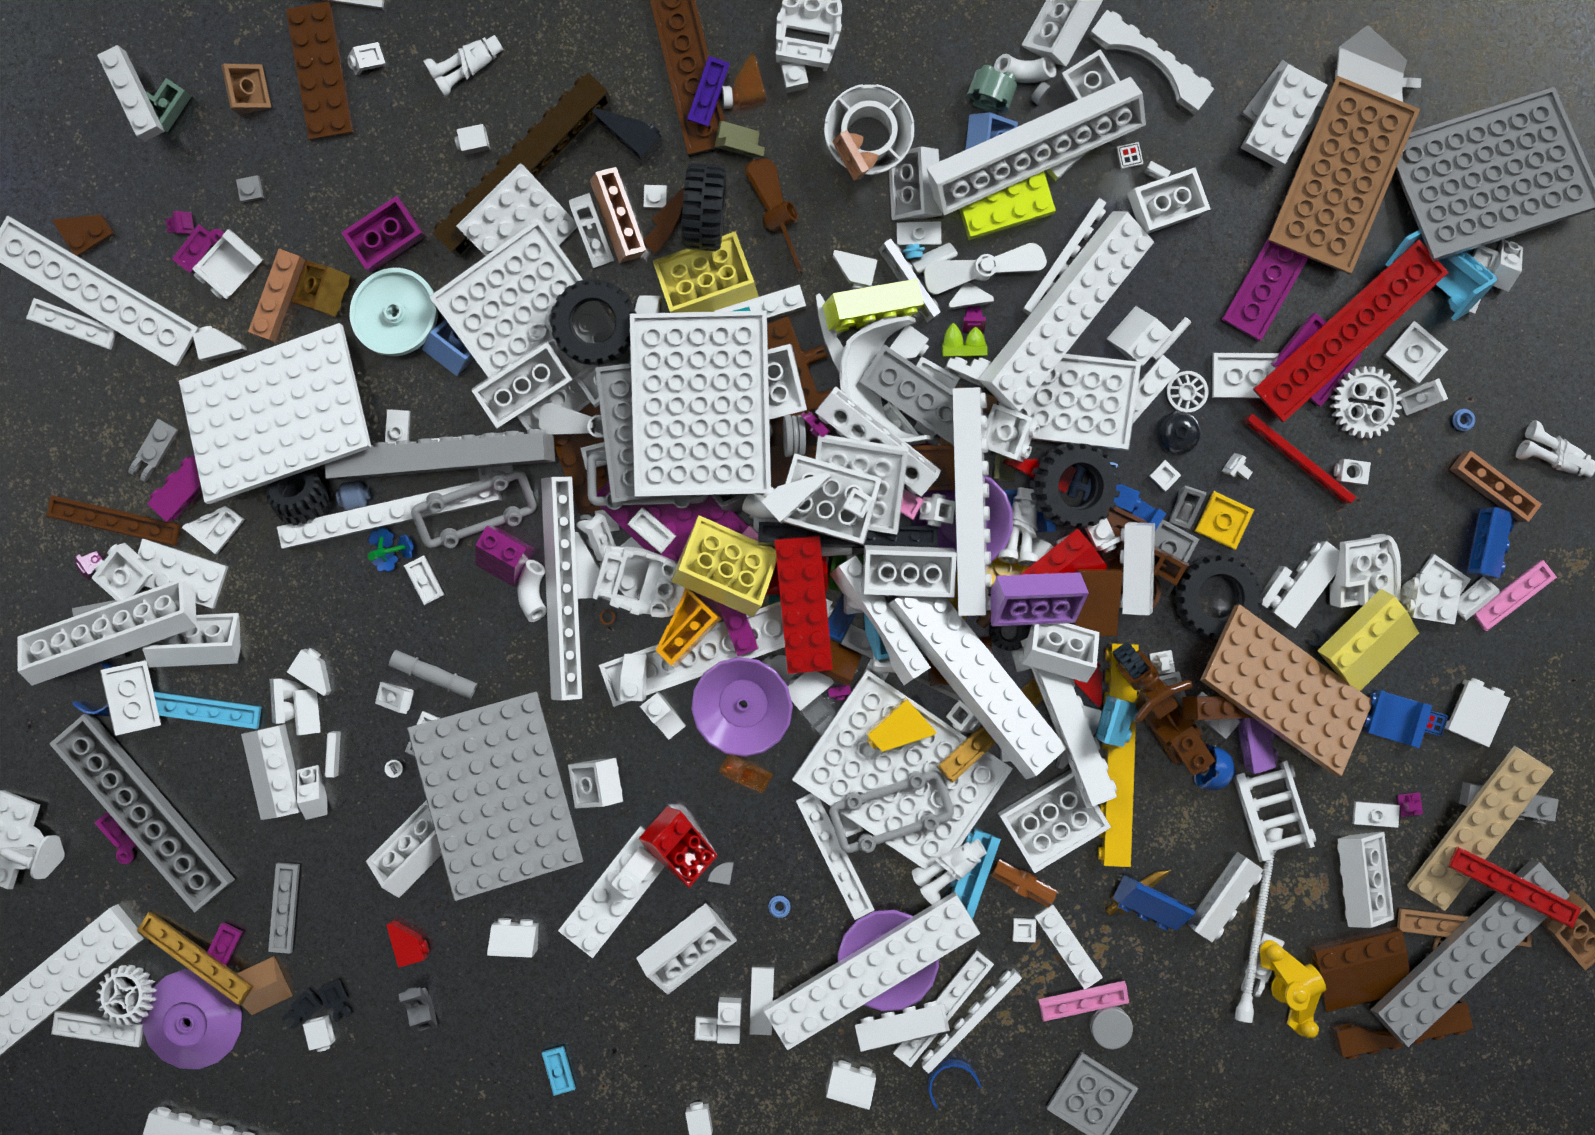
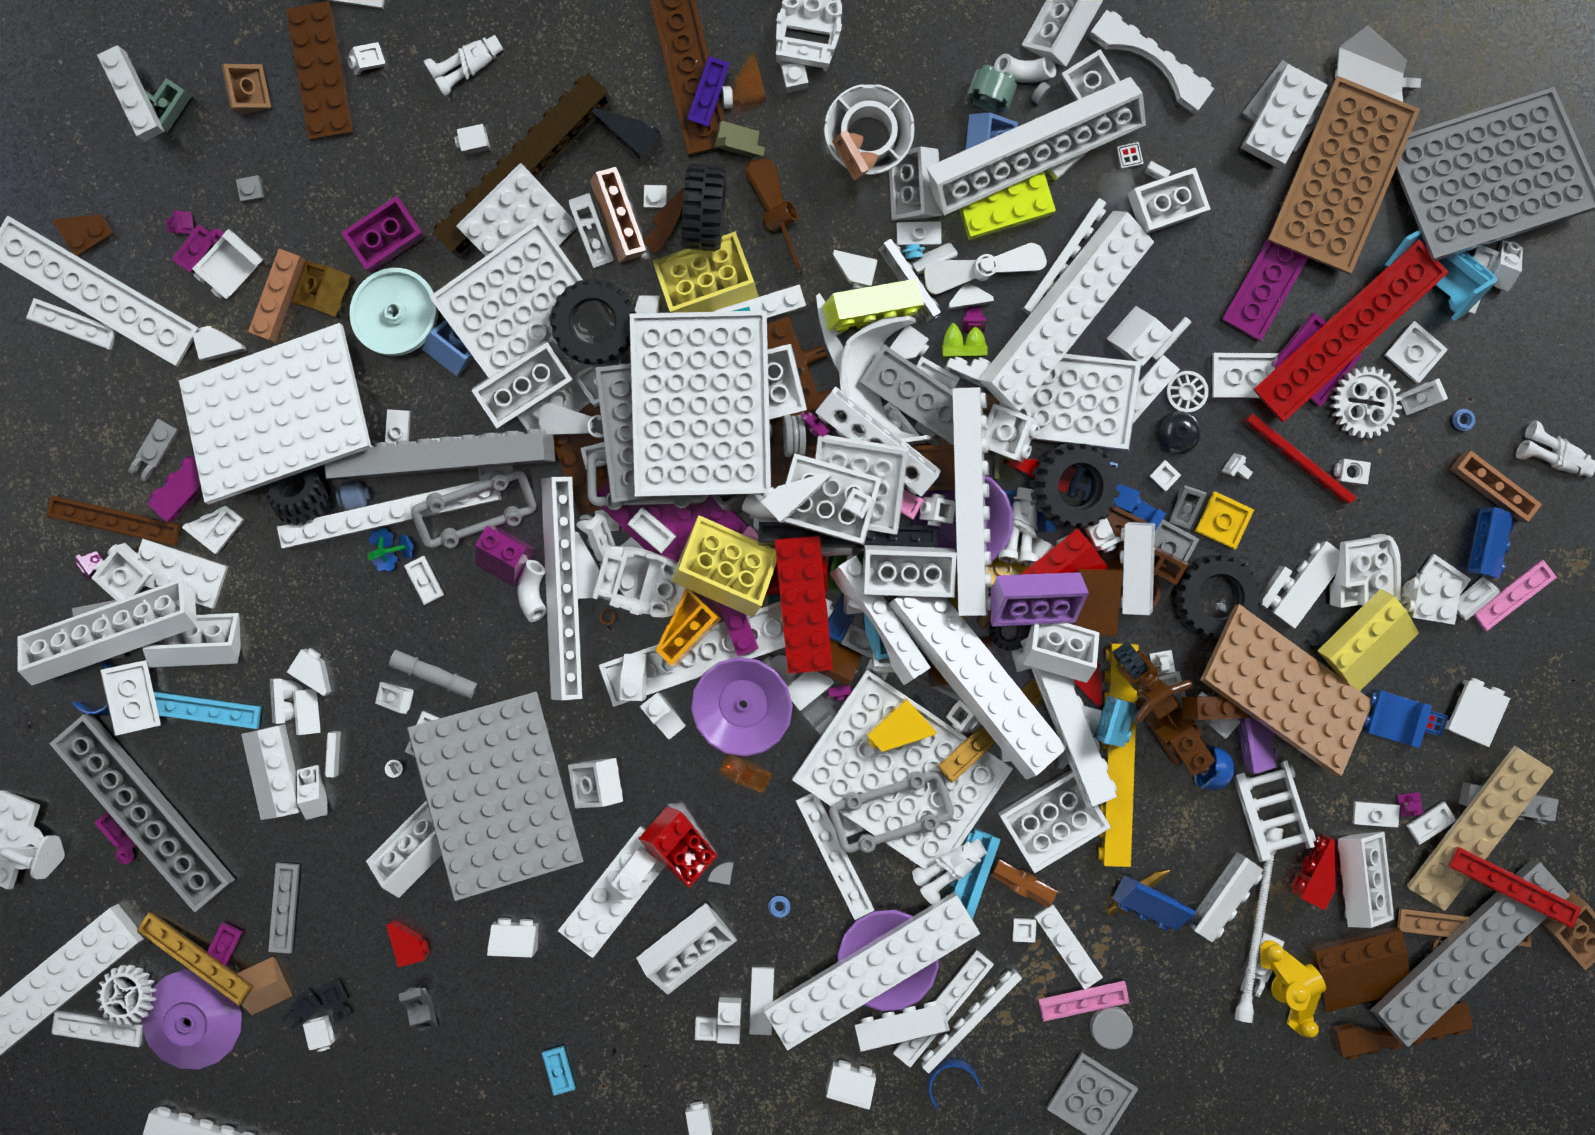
none -> red slope [1291,833,1335,910]
none -> white plate [1406,802,1457,845]

